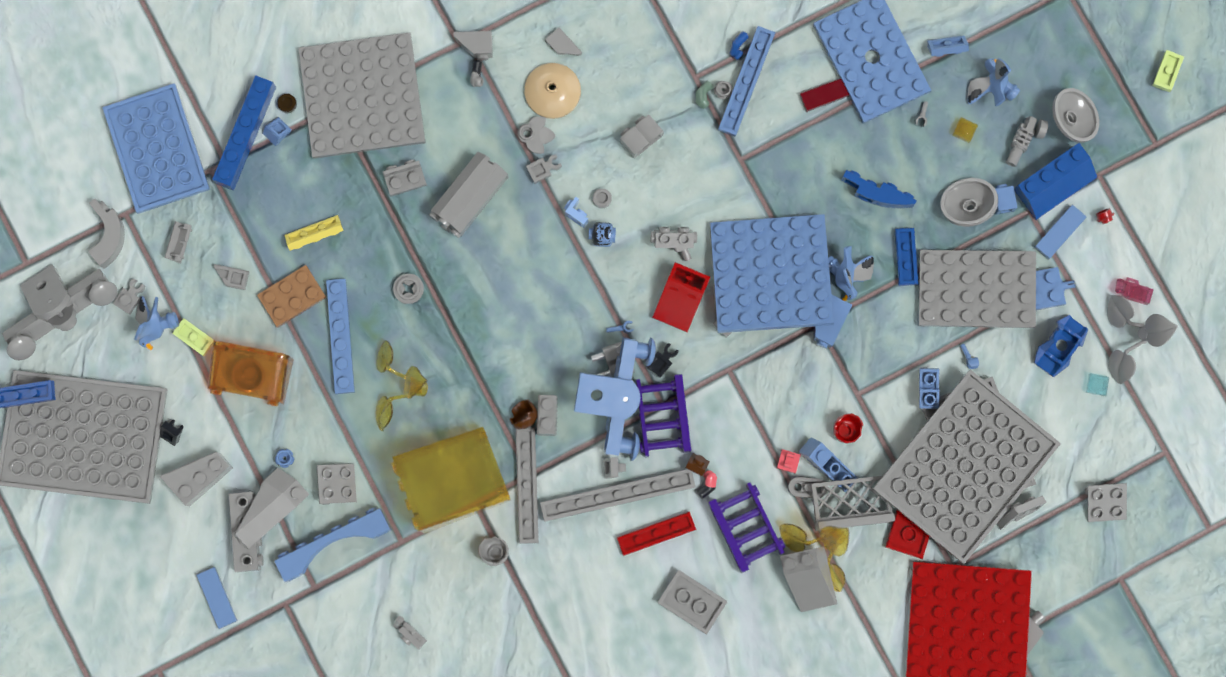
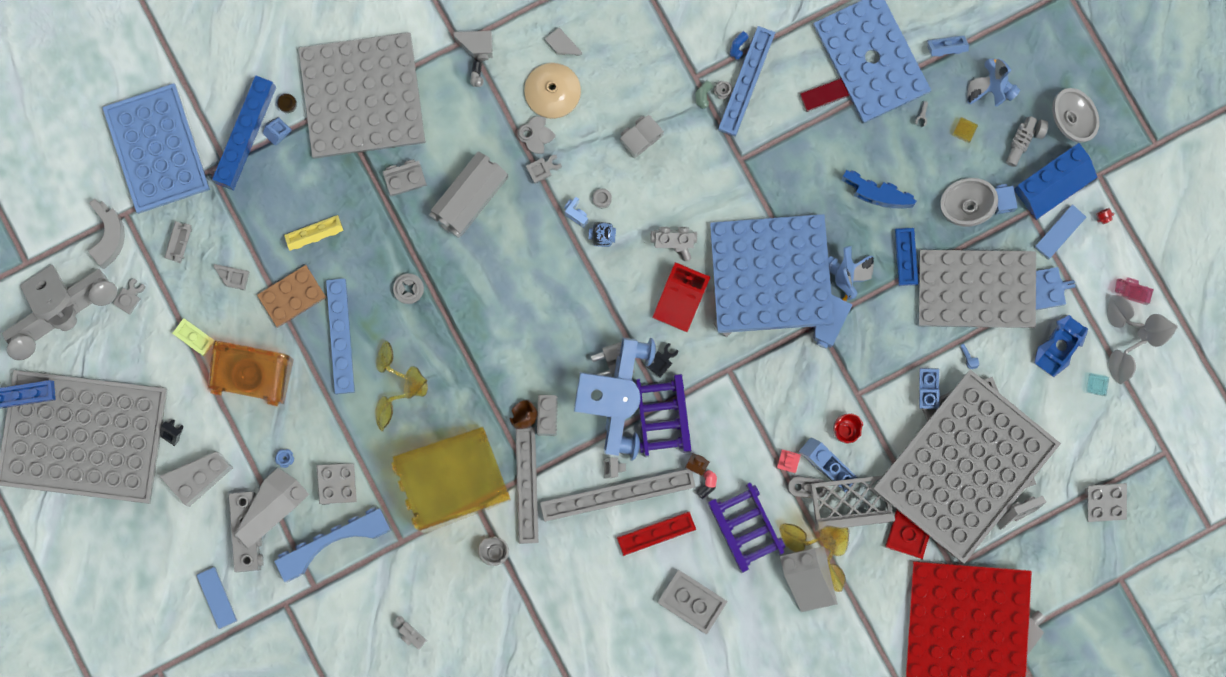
medium blue animal [134,296,179,350] -> none
medium blue hand [606,321,634,334] -> none
yellowish green plate [1152,50,1184,92] -> none

